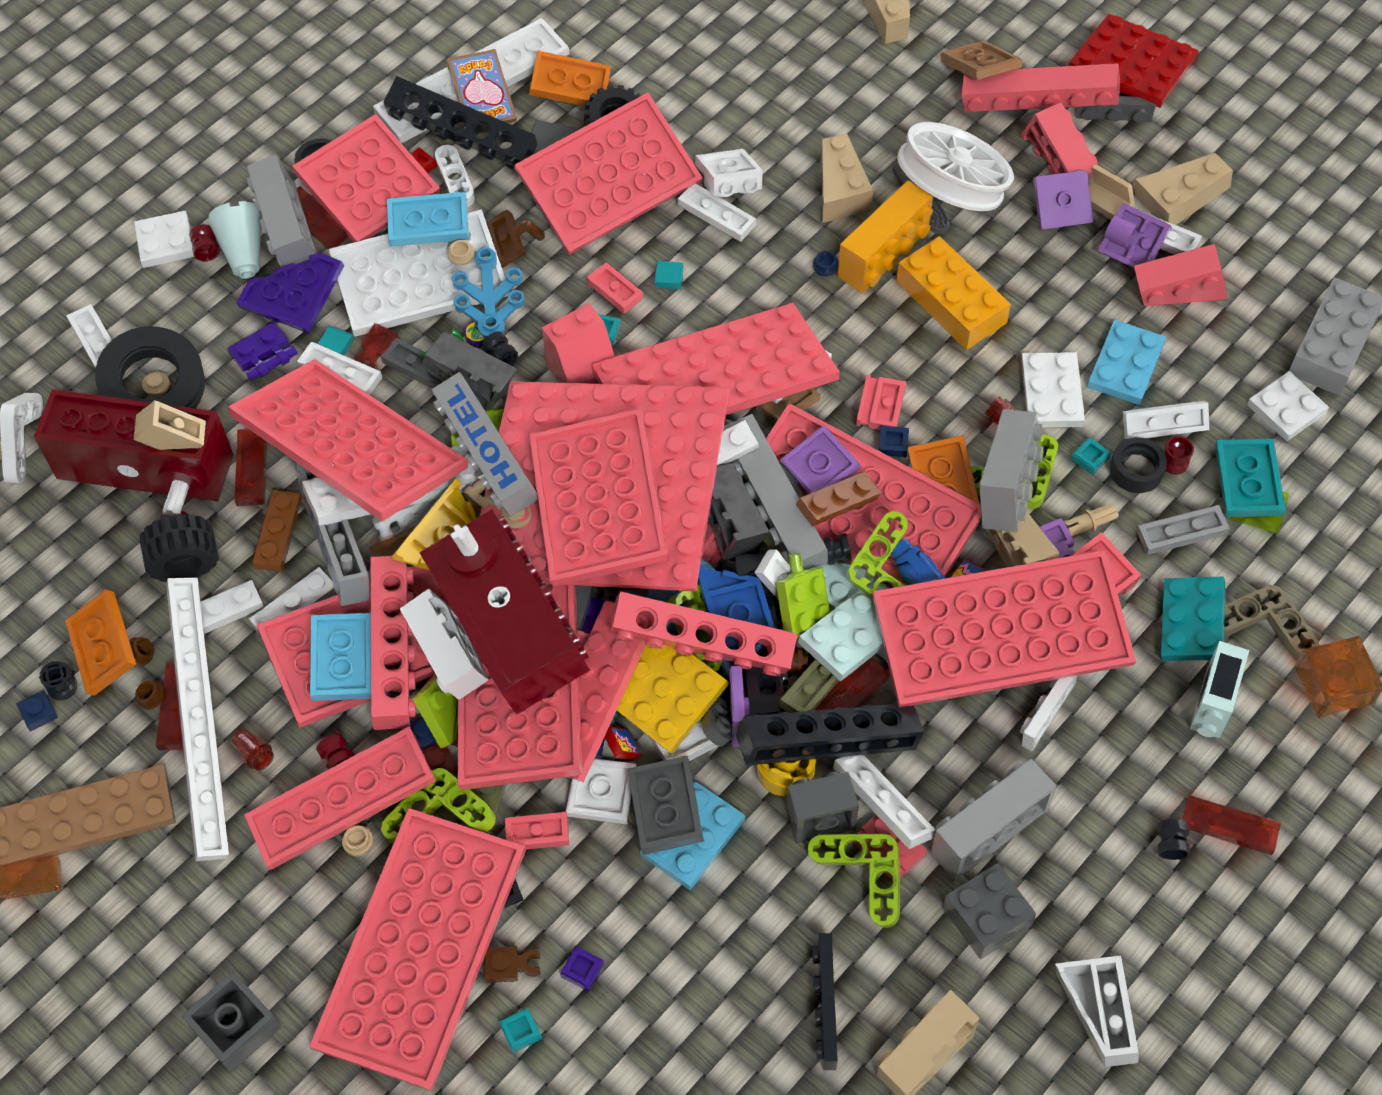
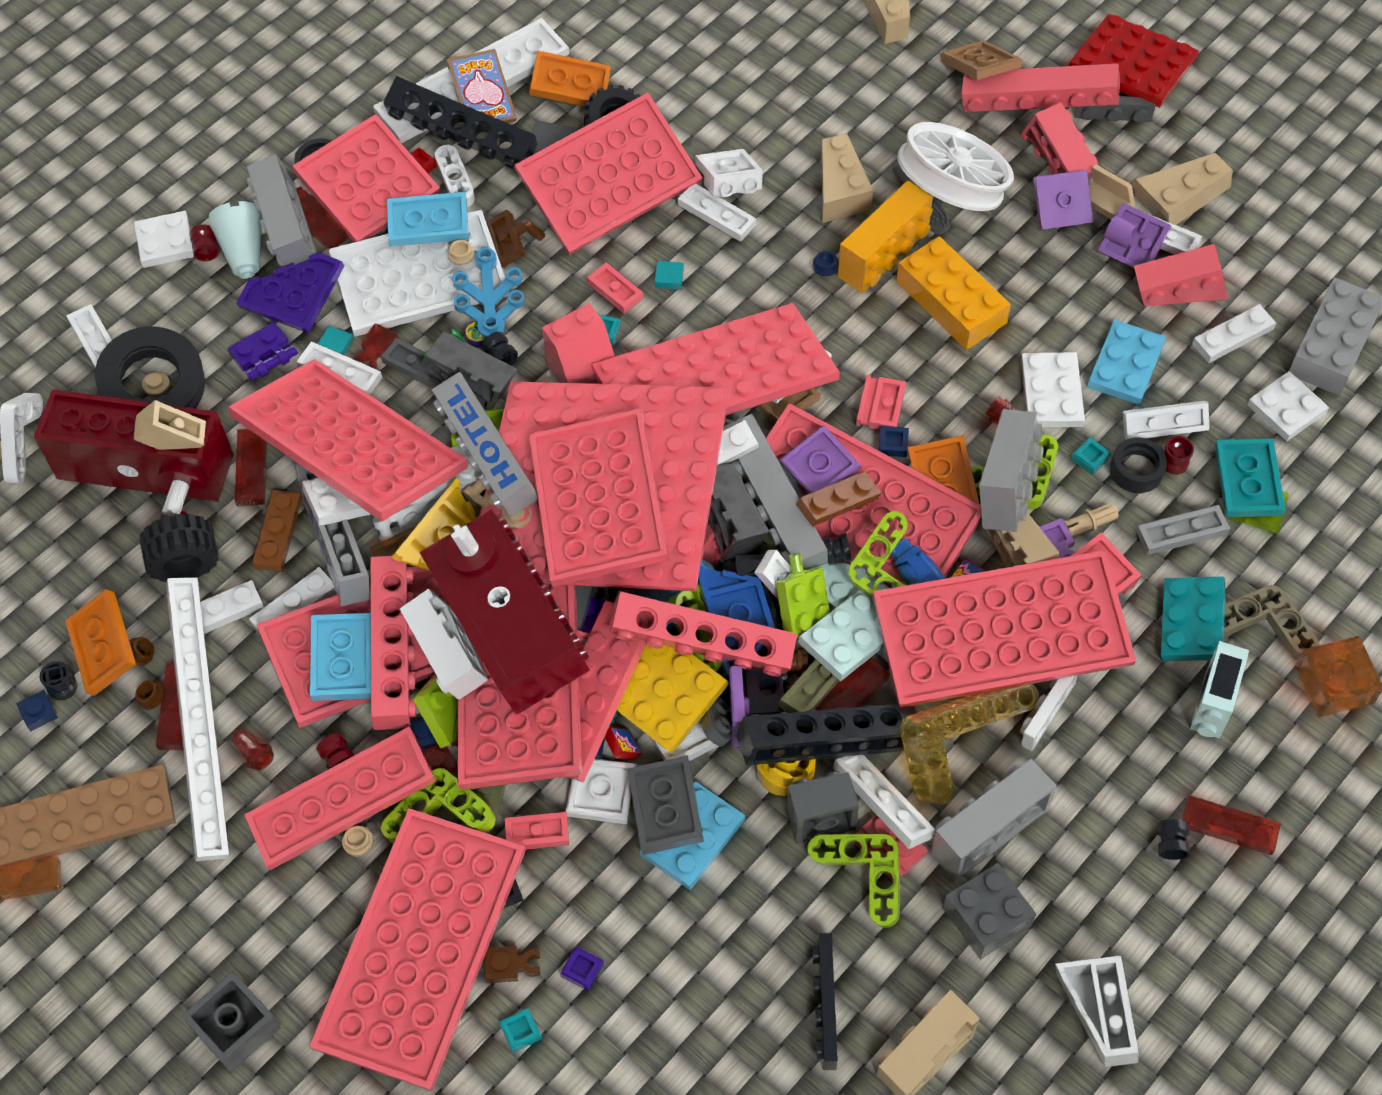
none -> clear yellow beam [900,683,1039,805]
none -> white plate [1192,304,1276,363]

